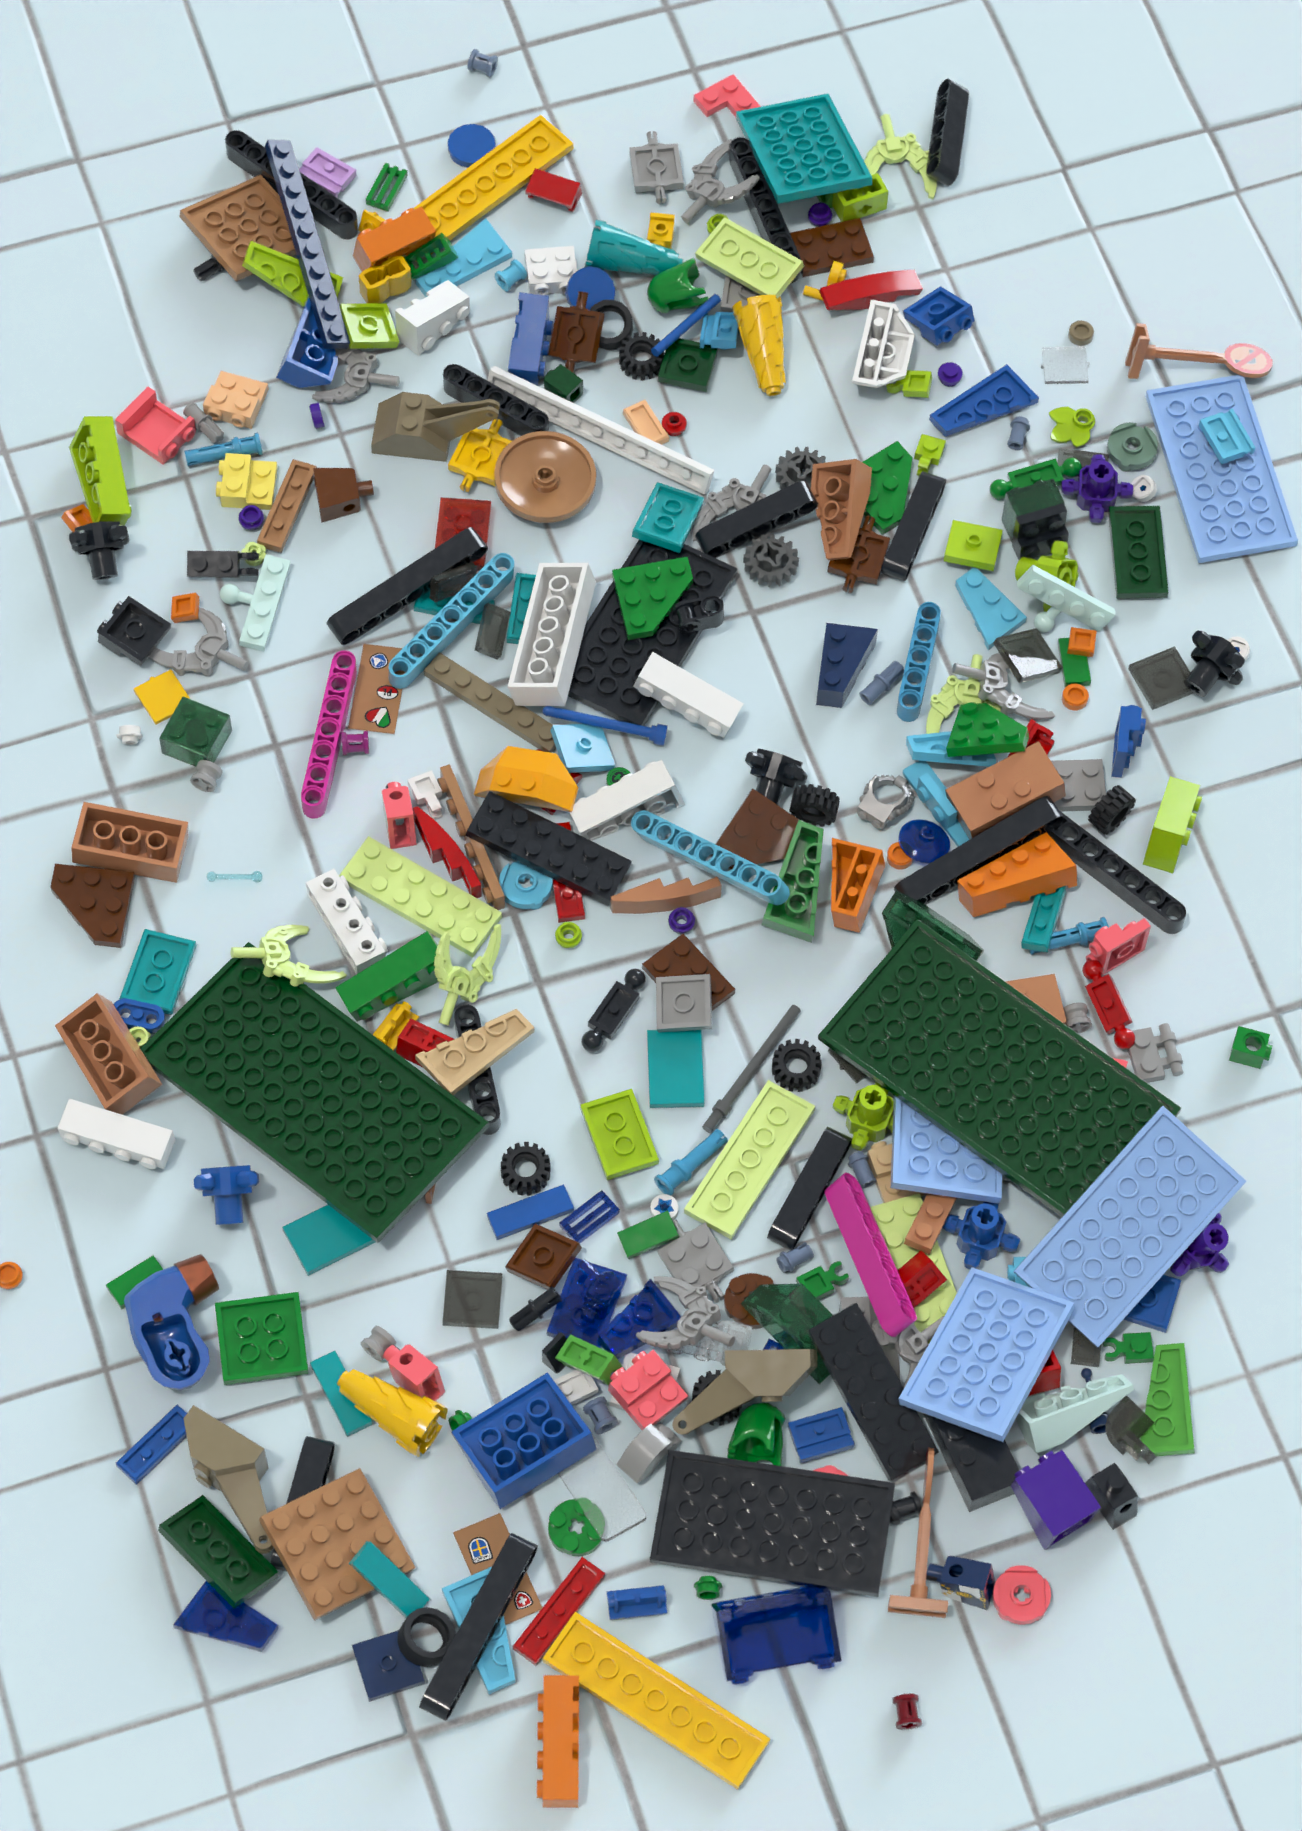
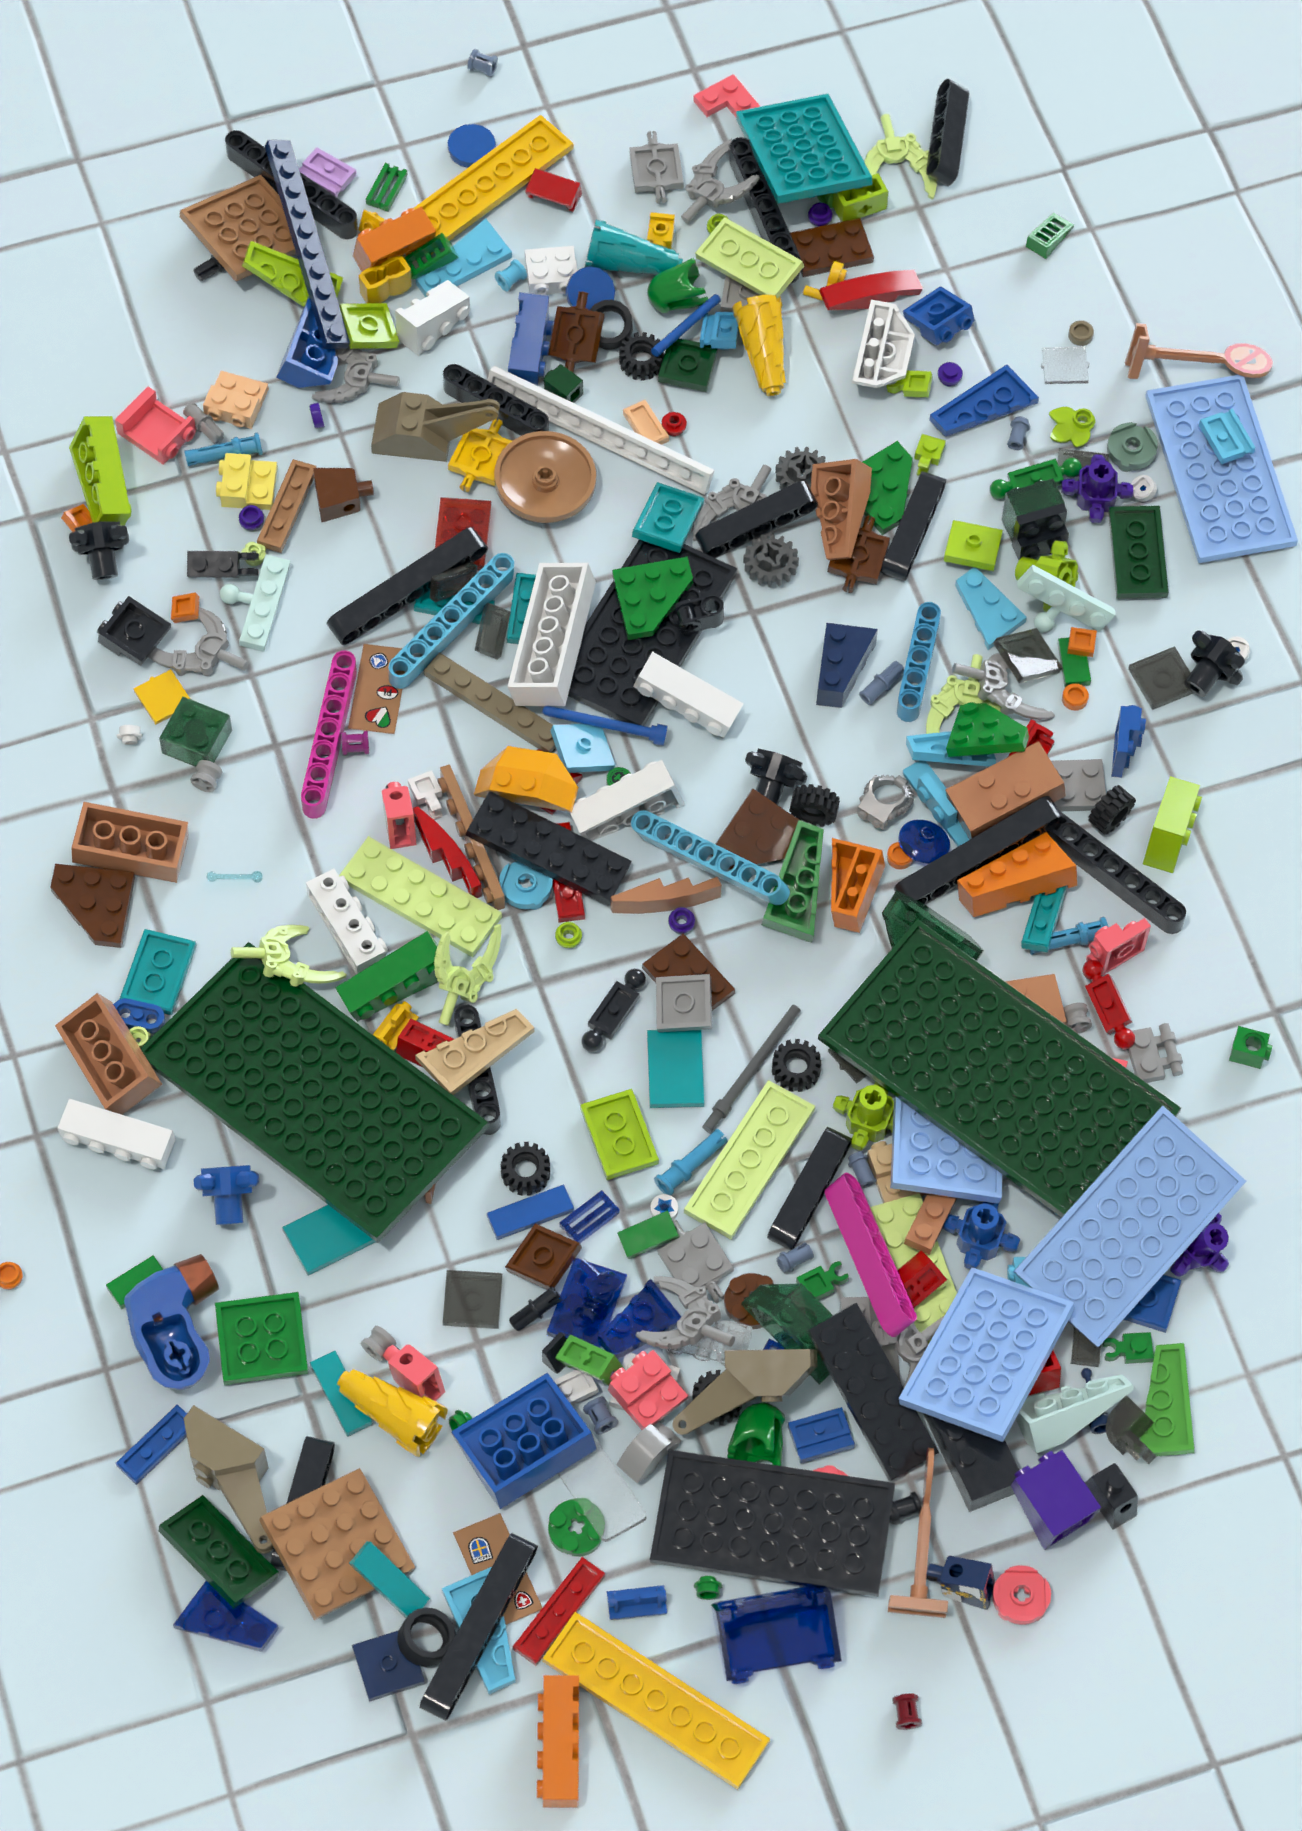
none -> green slope [1026,213,1074,259]

